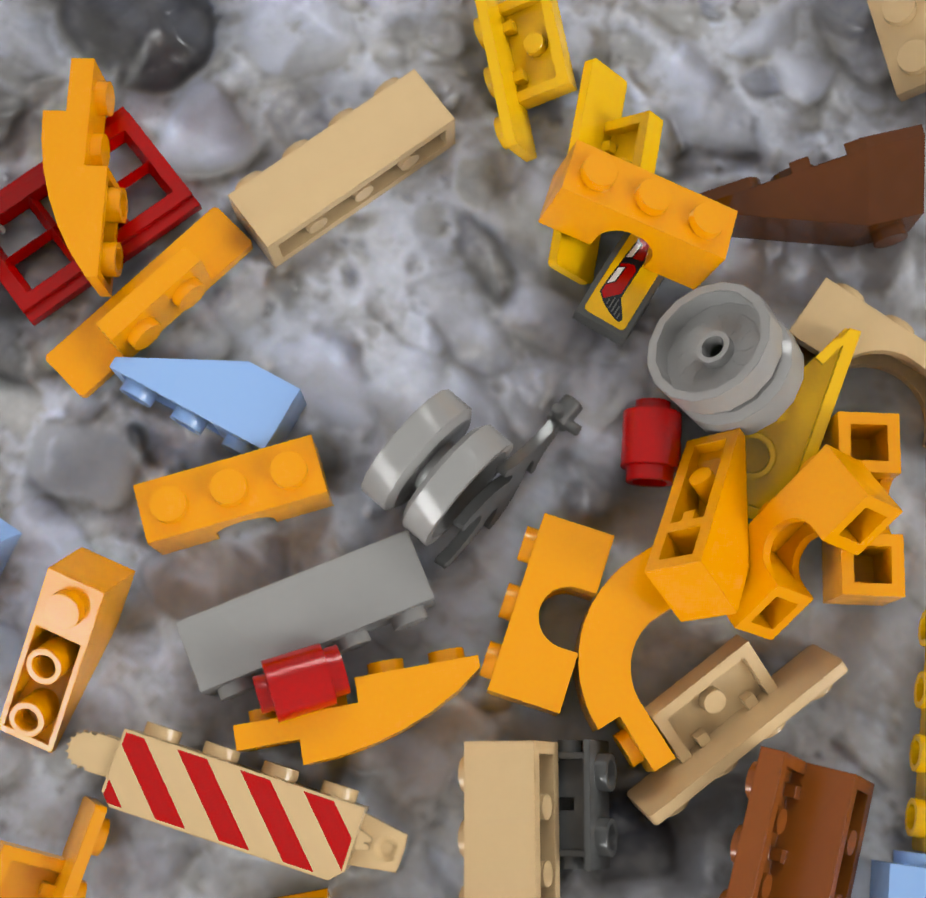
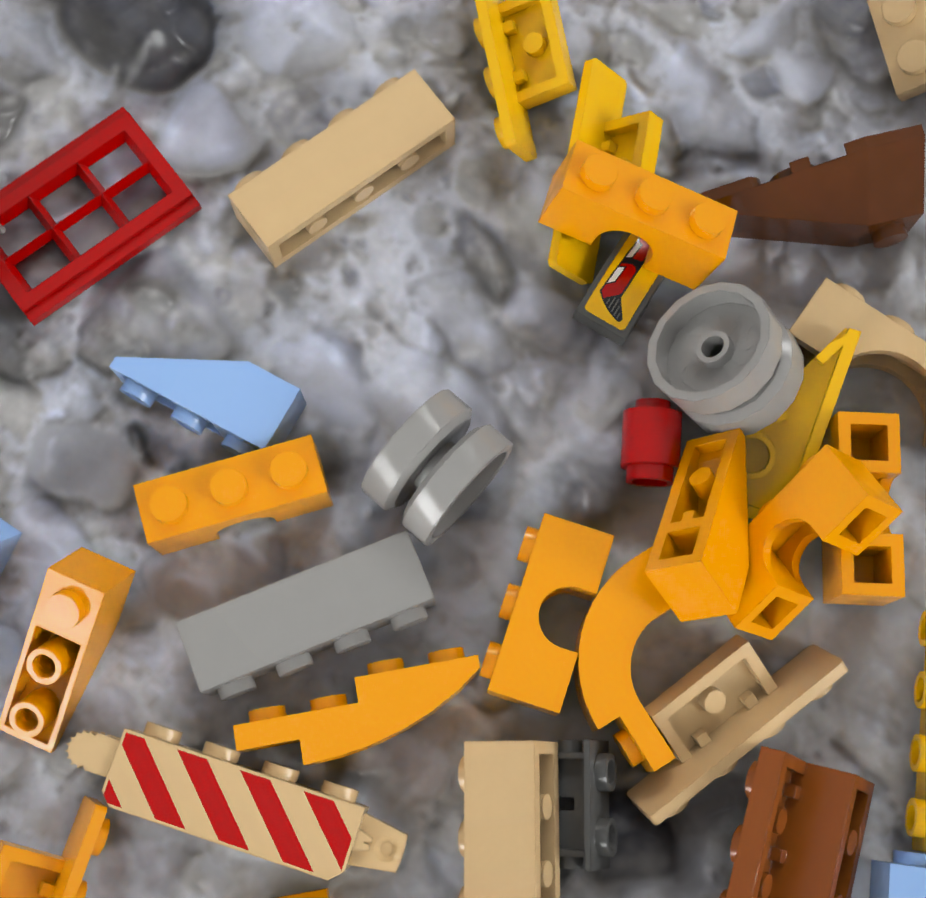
light orange slope [41,58,128,297] -> none
light orange bracket [46,207,253,398] -> none
red brick [252,643,351,723] -> none
dark grey piece [434,394,583,569] -> none

